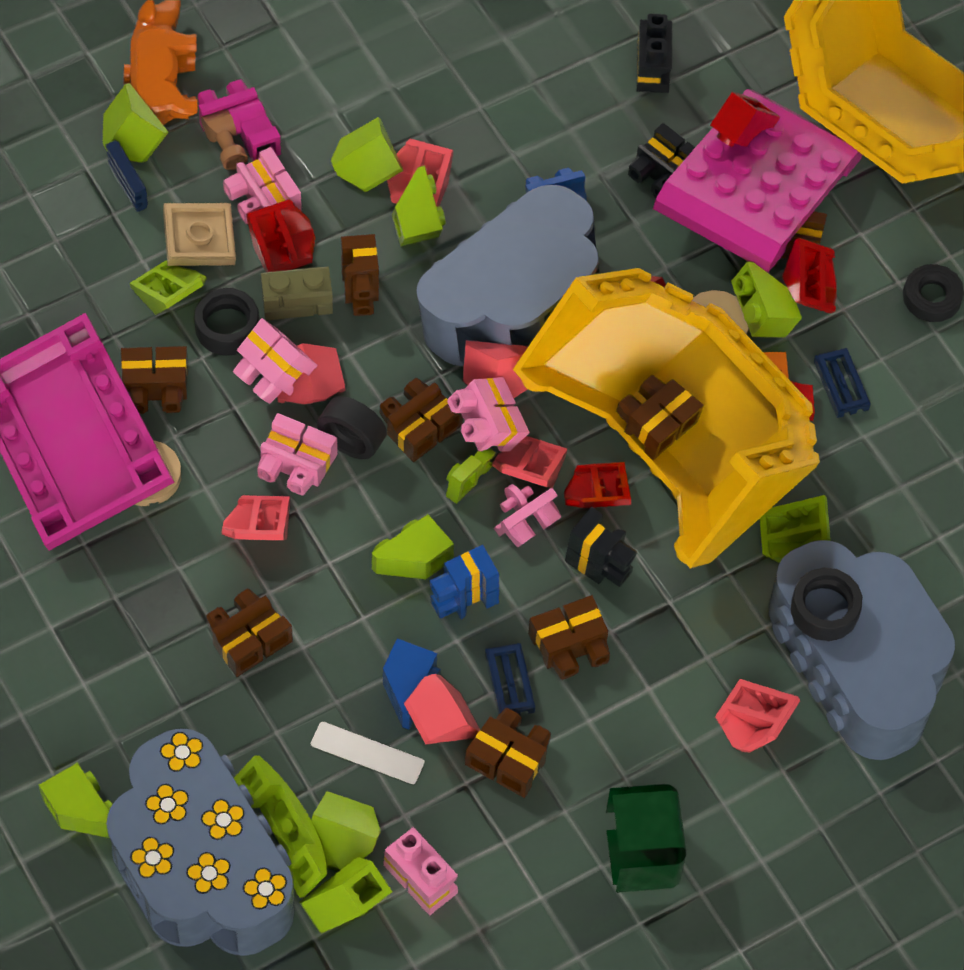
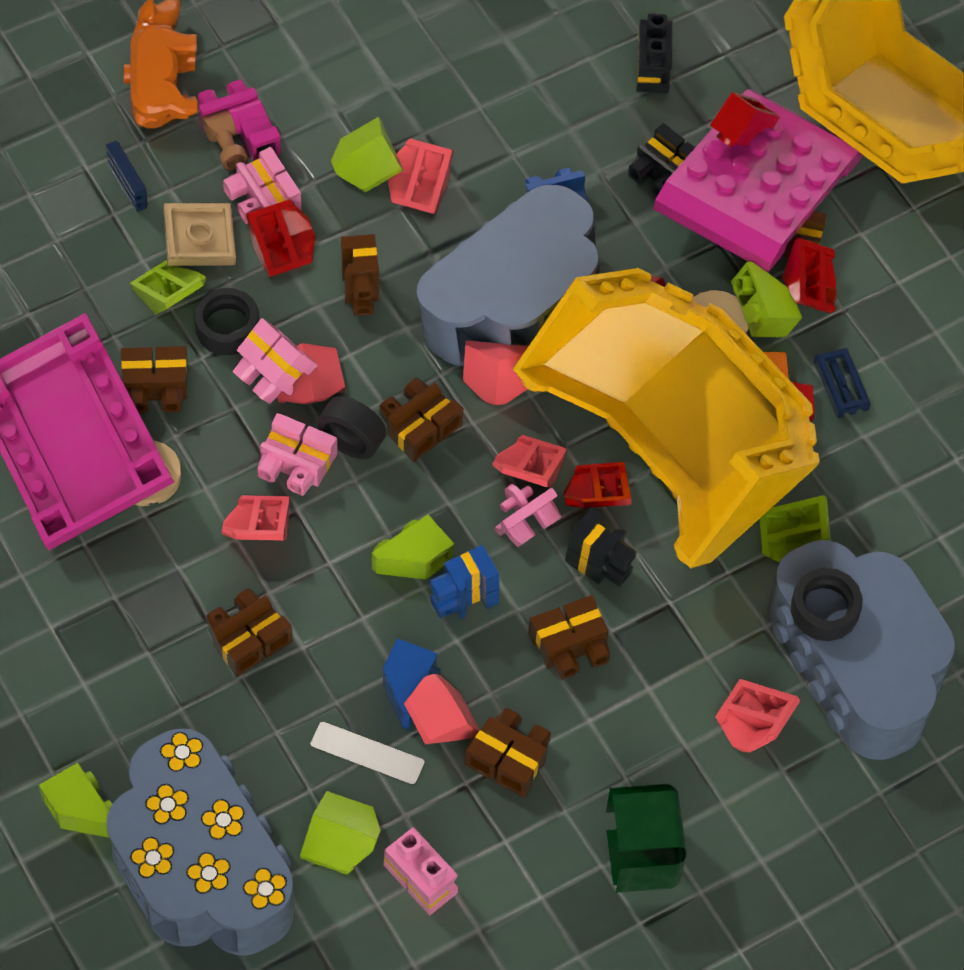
lime slope [103,83,168,163] -> none
lime slope [234,755,327,898] -> none
olive brick [261,266,333,321] -> none
lime slope [299,857,393,933] -> none
lime slope [392,166,446,246] -> none
lime plate [446,448,496,504] -> none
bright pink hips [447,377,530,451] -> none
dark blue tile [485,643,536,715] -> none
reddish brown hips [616,374,704,460] -> none
black tyre [903,264,964,322] -> none

